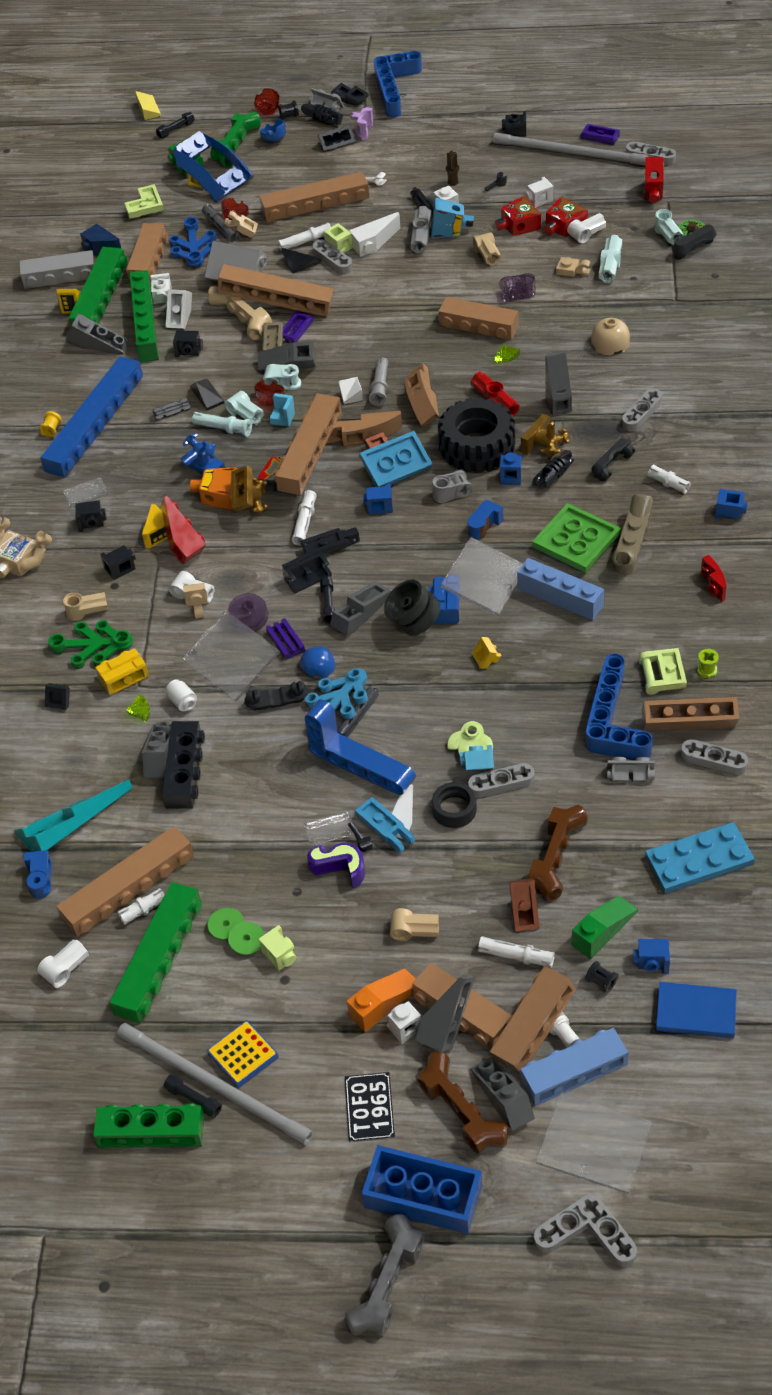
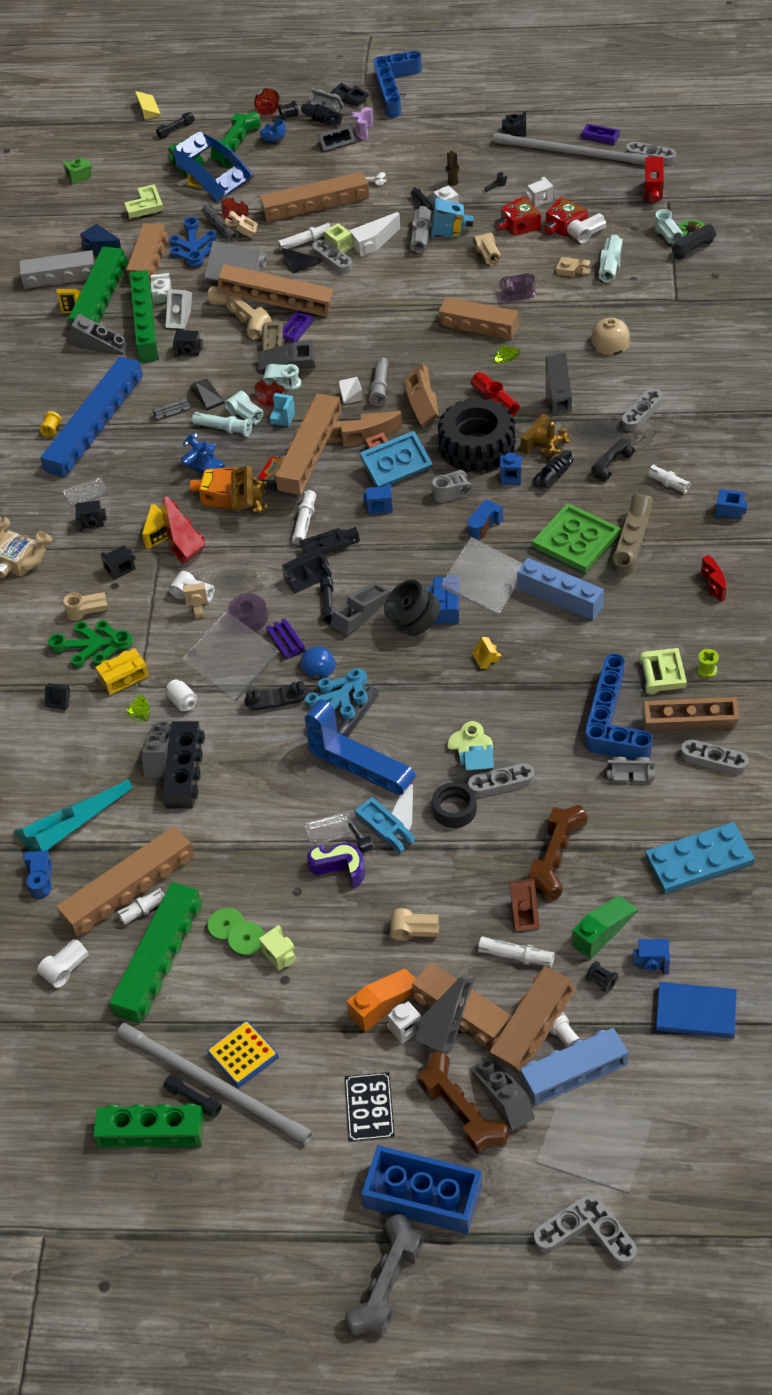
none -> bright green brick [63,157,92,185]

